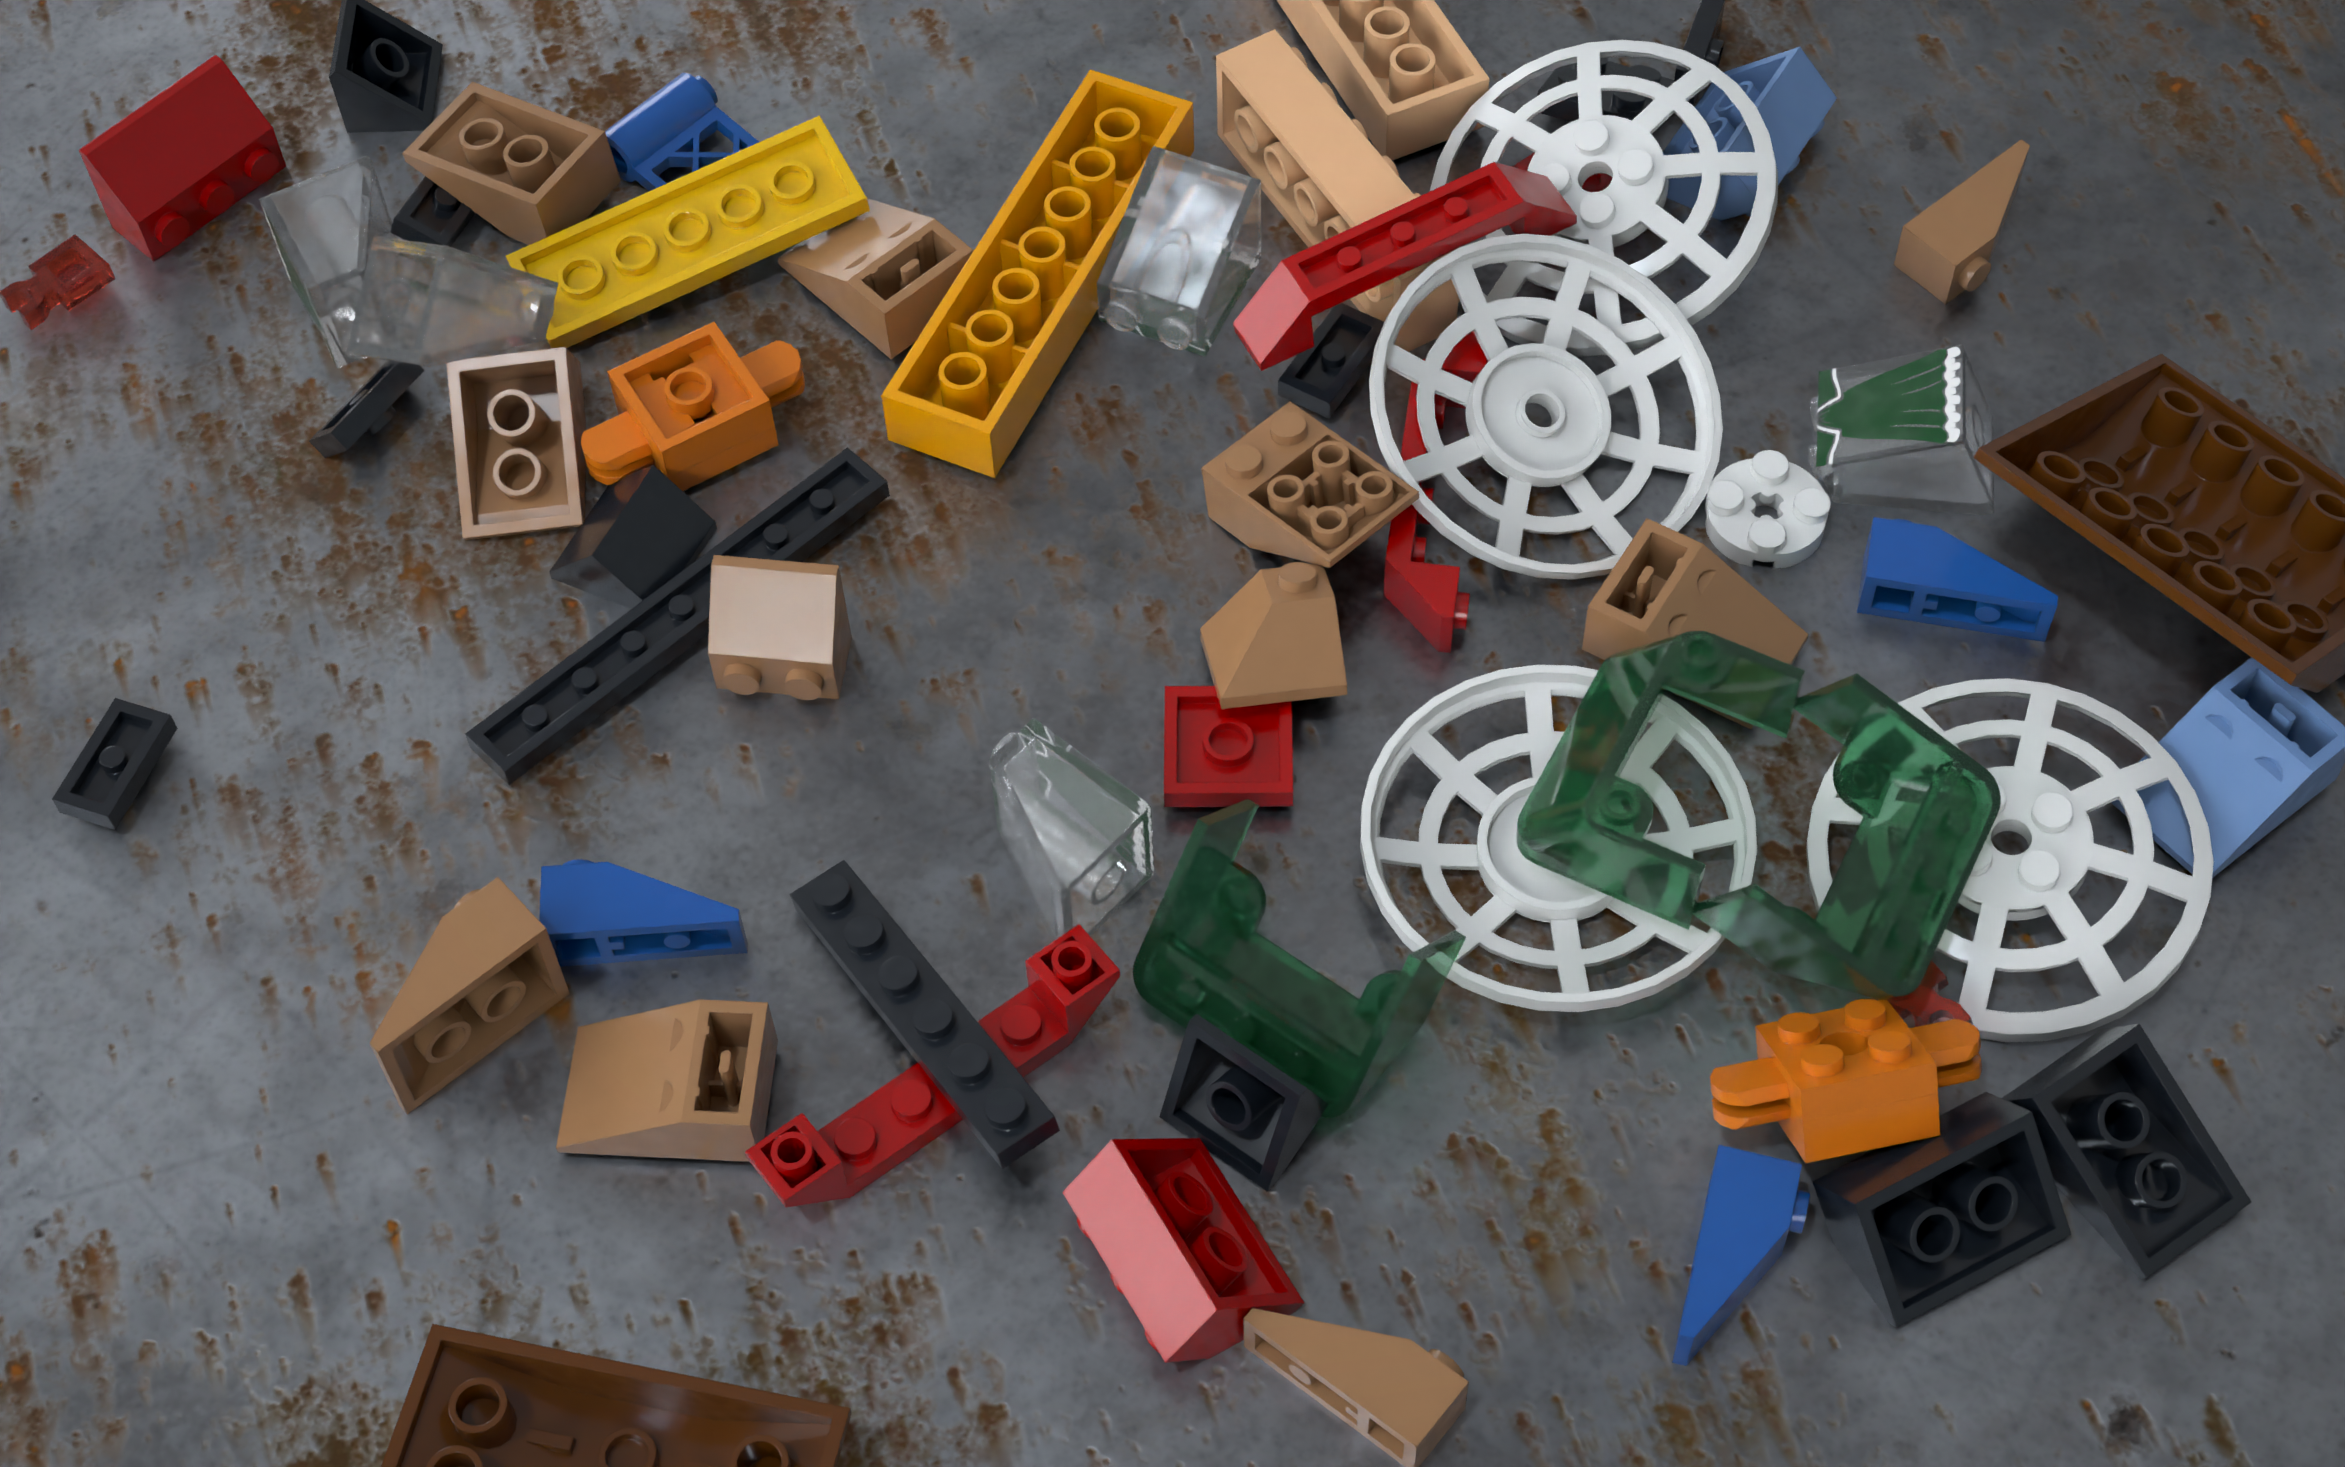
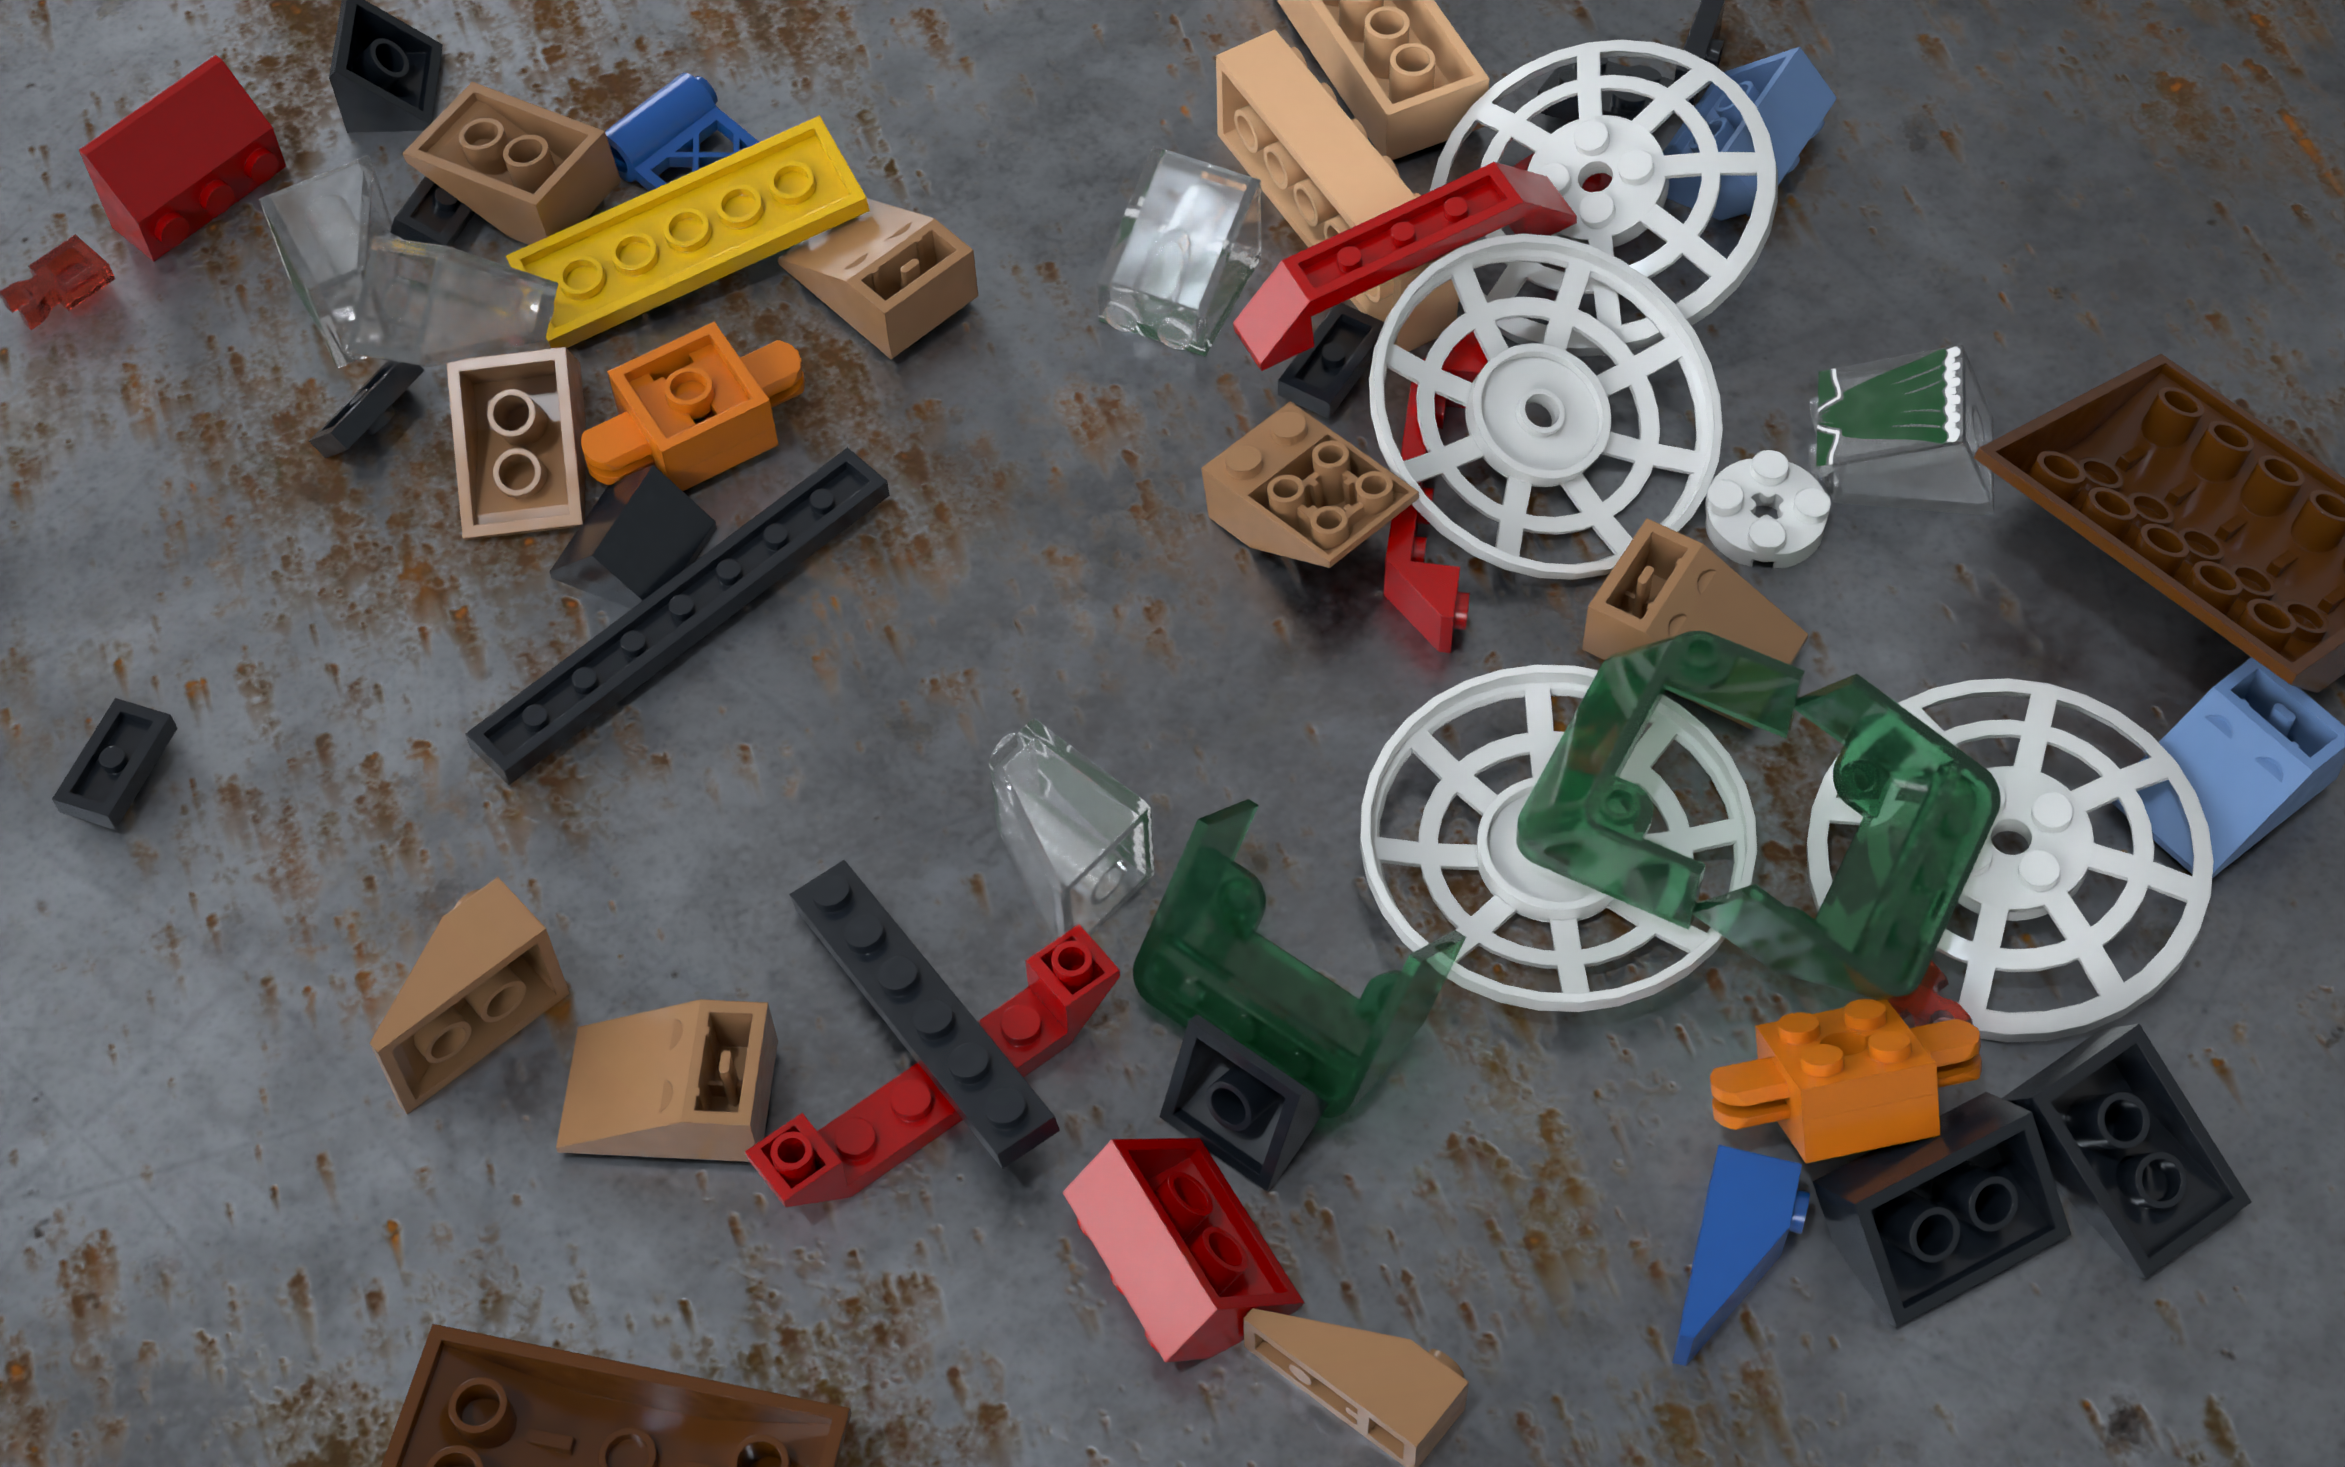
blue slope [539,859,748,967] -> none
slope [708,555,852,700] -> none
light orange brick [881,69,1194,478] -> none
red plate [1164,686,1293,807] -> none
medium nougat slope [1200,562,1347,709] -> none
blue slope [1857,517,2058,642] -> none
medium nougat slope [1894,139,2030,305] -> none

